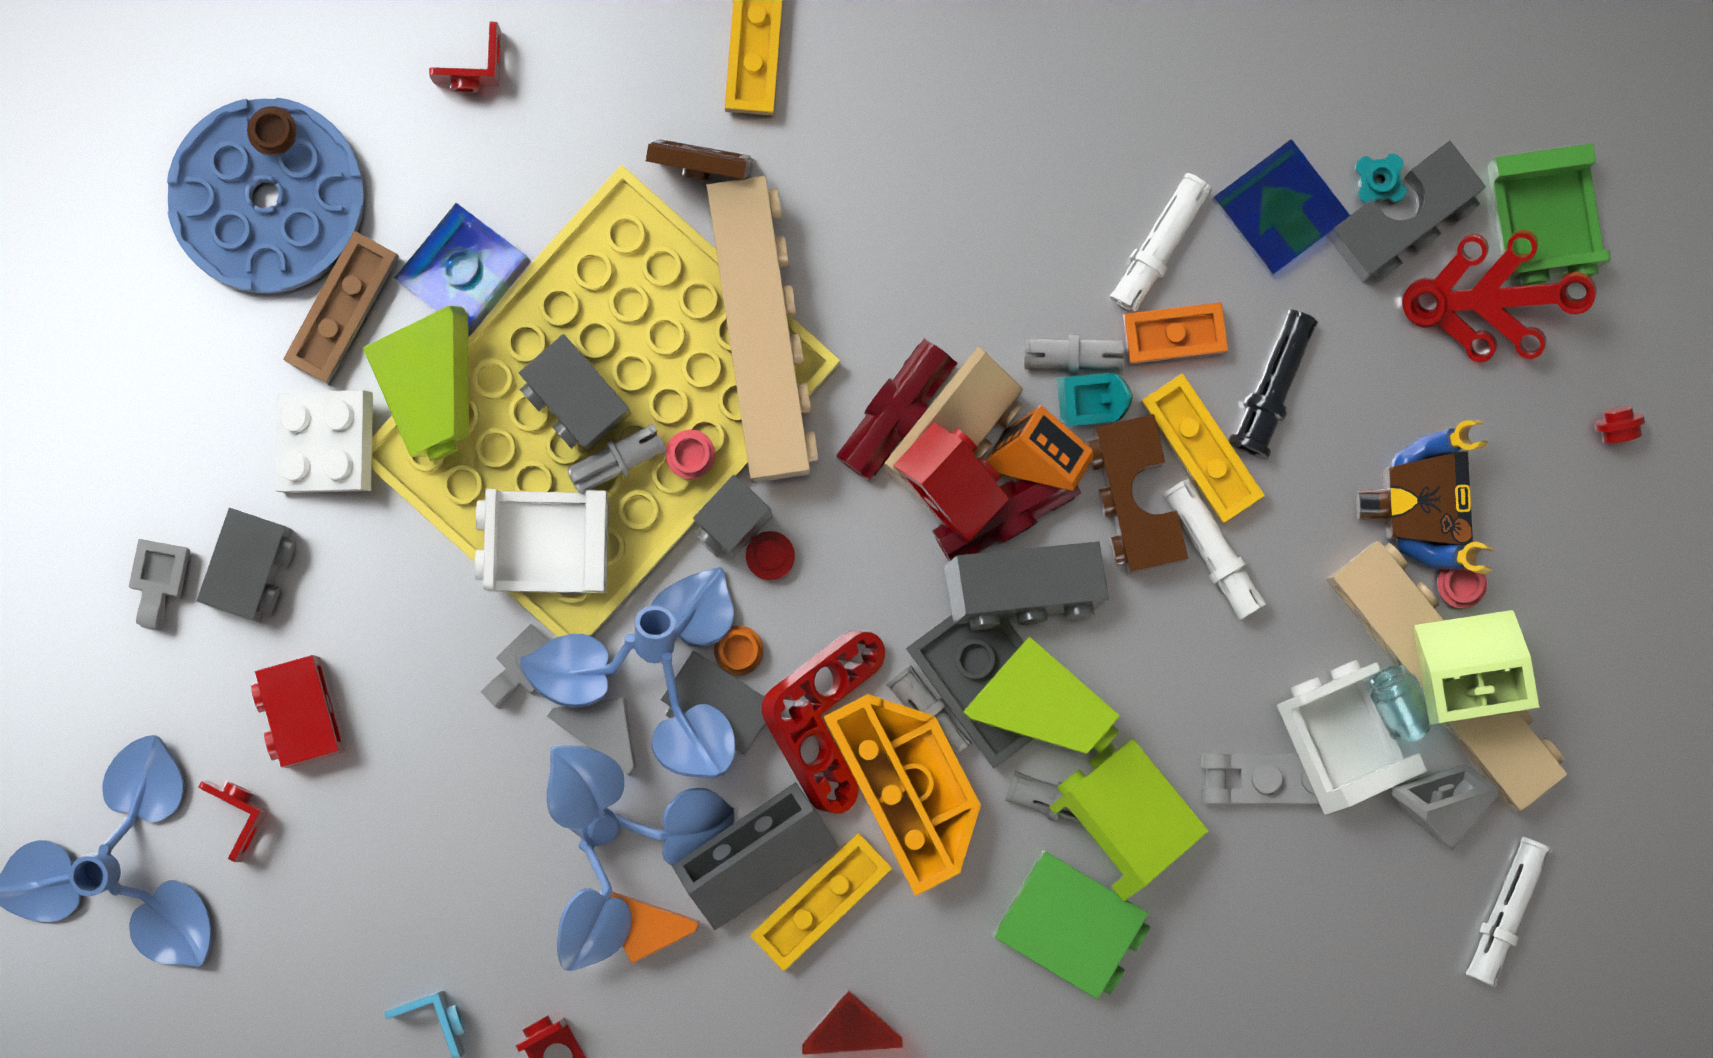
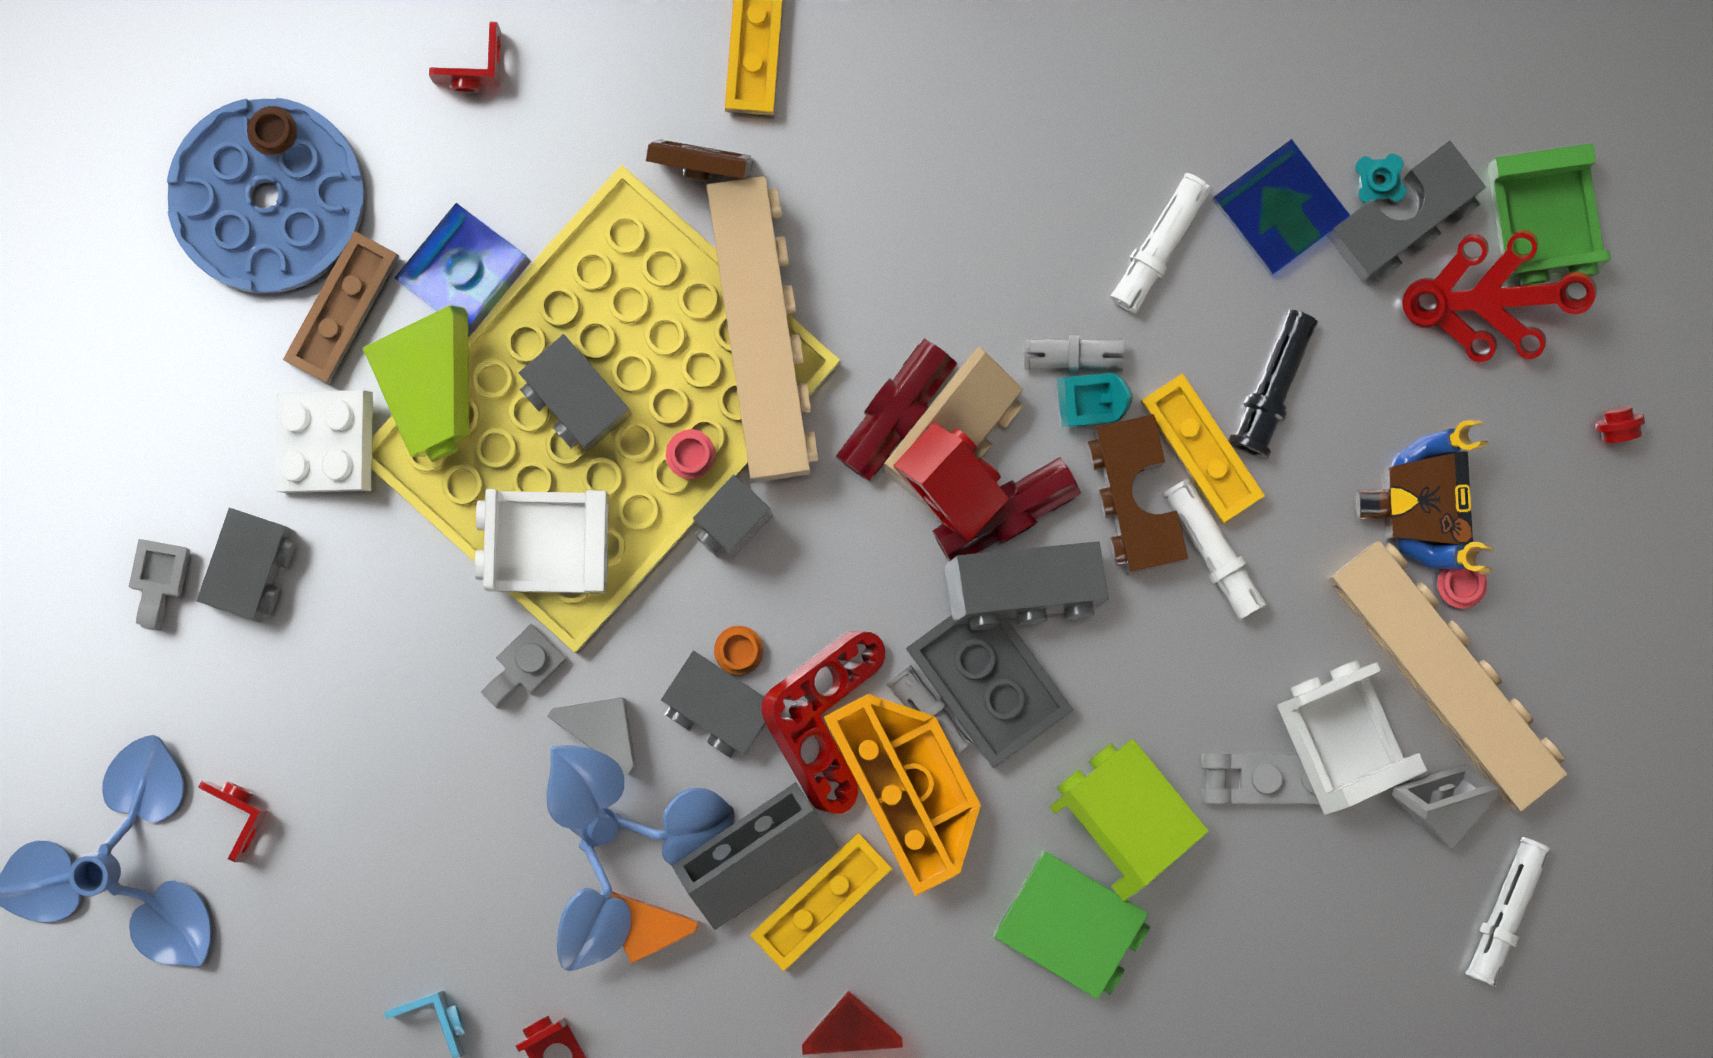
red brick [251,655,345,768] -> none
medium blue plant [520,567,735,778] -> none
light grey axle [568,423,667,493] -> none
red plate [746,531,795,581] -> none
lime slope [962,636,1120,755] -> none
orange slope [985,405,1094,491] -> none
light grey pin [1005,771,1082,825] -> none
orange plate [1123,302,1228,365] -> none
clear light blue brick [1370,665,1432,742] -> none
yellowish green slope [1413,610,1539,725] -> none

